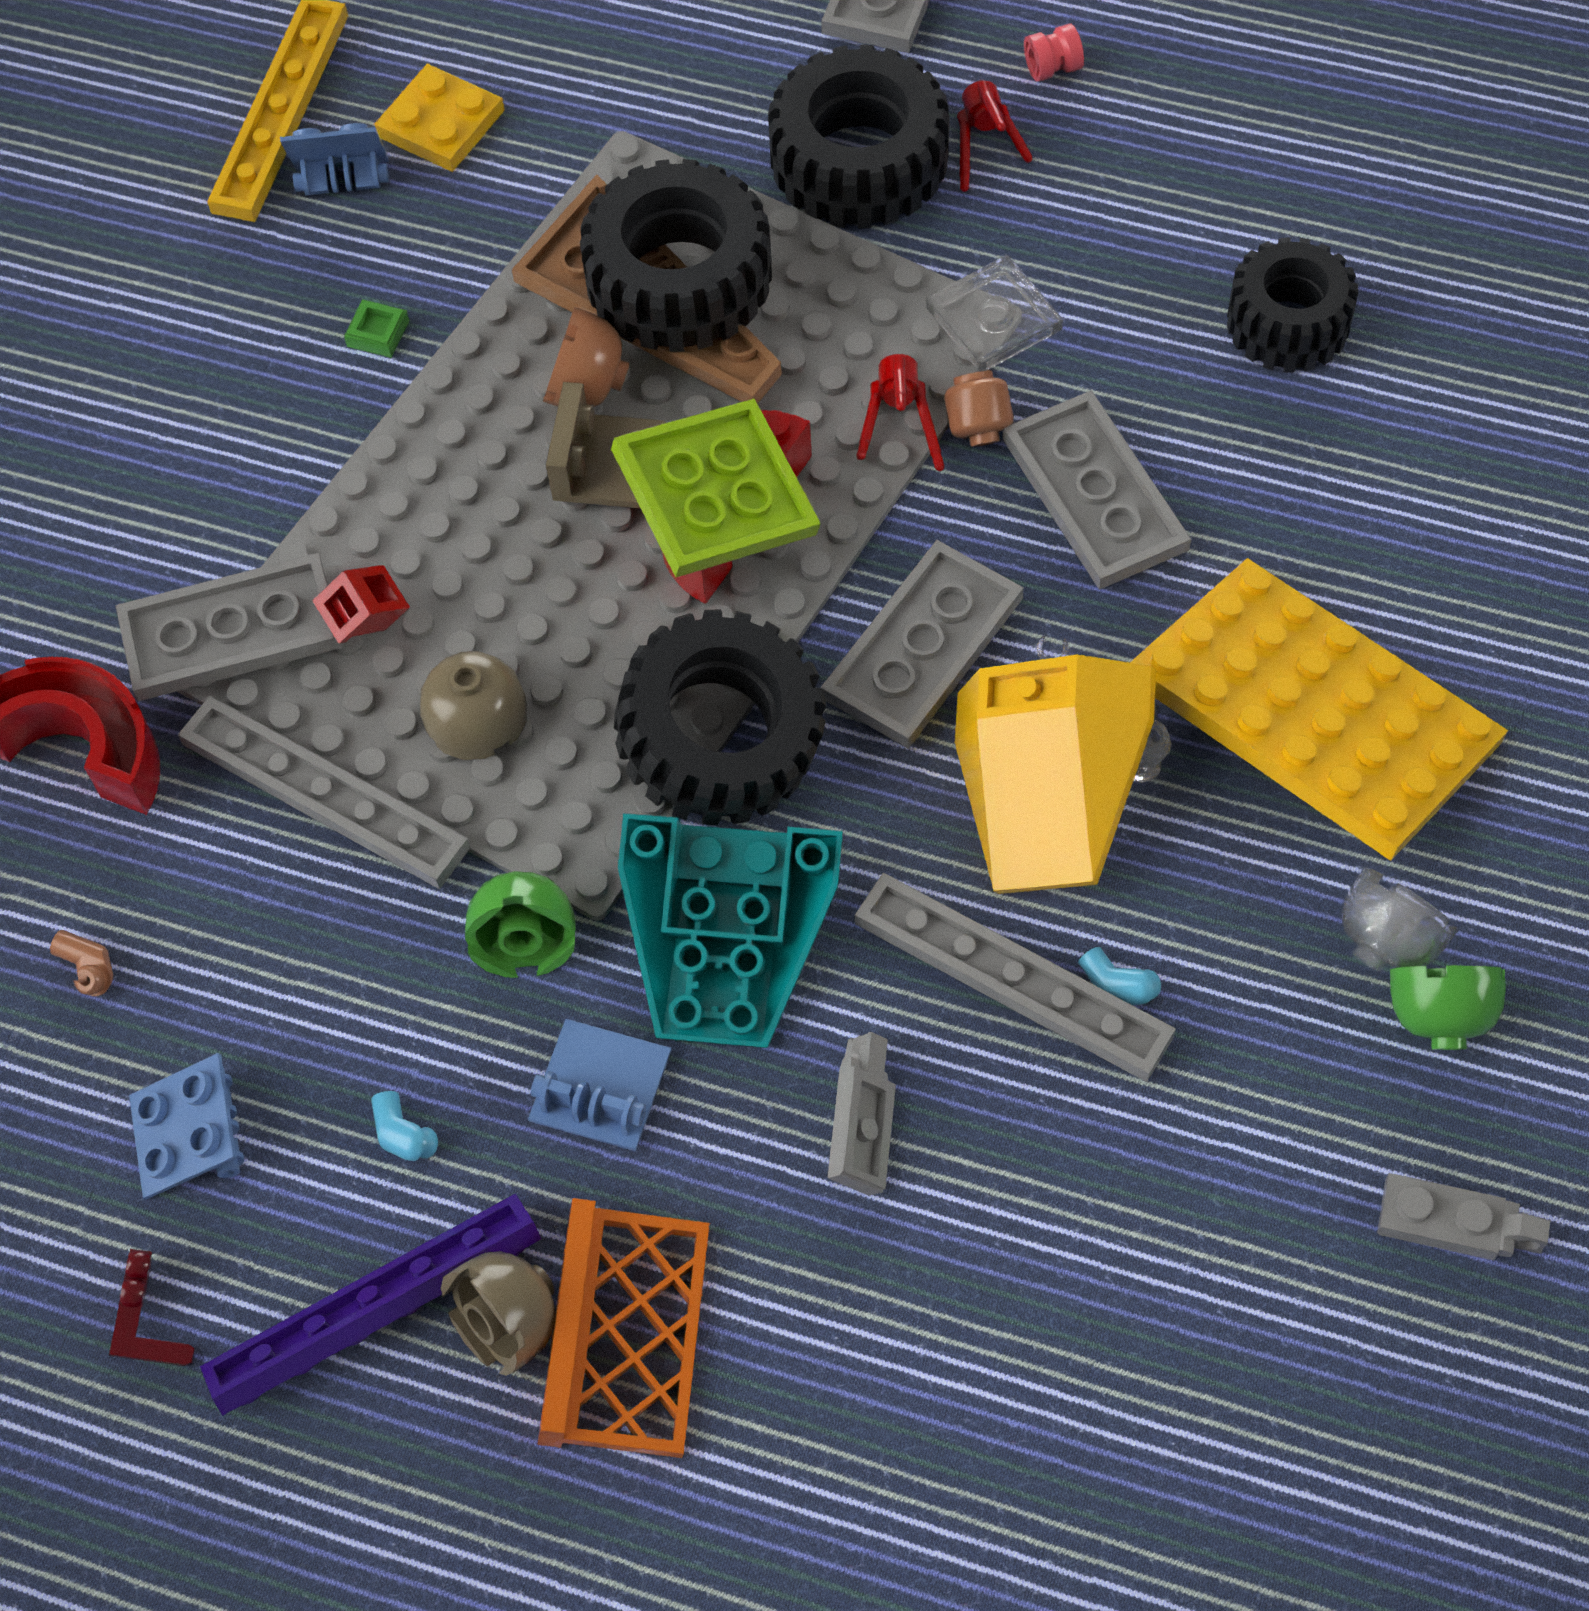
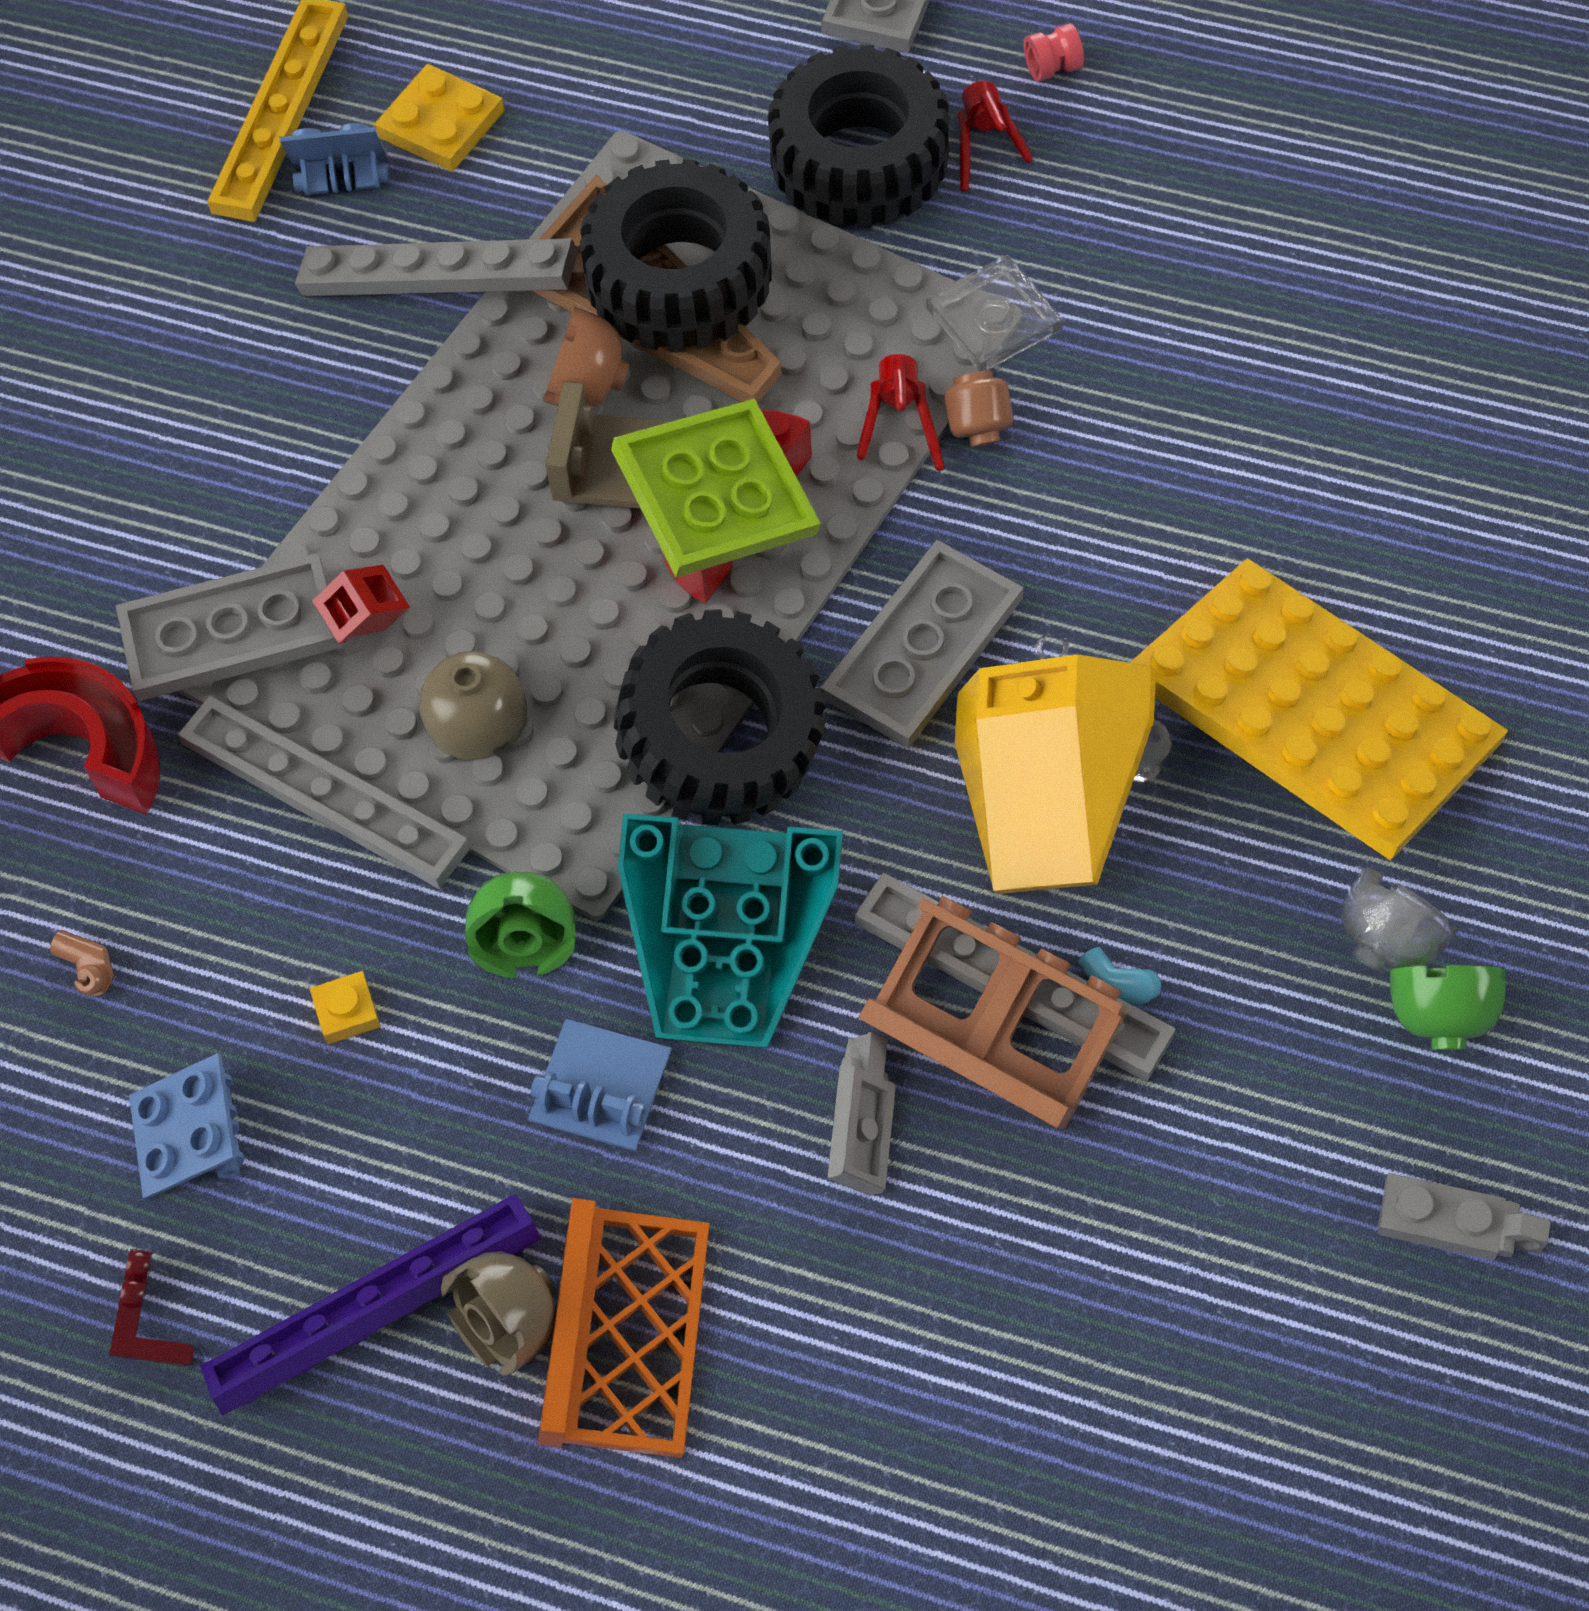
bright green tile [344,299,410,358] -> none
medium azure arm [371,1091,438,1161] -> none
light grey plate [1002,390,1191,590] -> none
black tyre [1227,237,1358,373] -> none
none -> light grey plate [295,238,578,296]
none -> yellow plate [309,971,381,1045]
none -> nougat window [858,895,1130,1129]

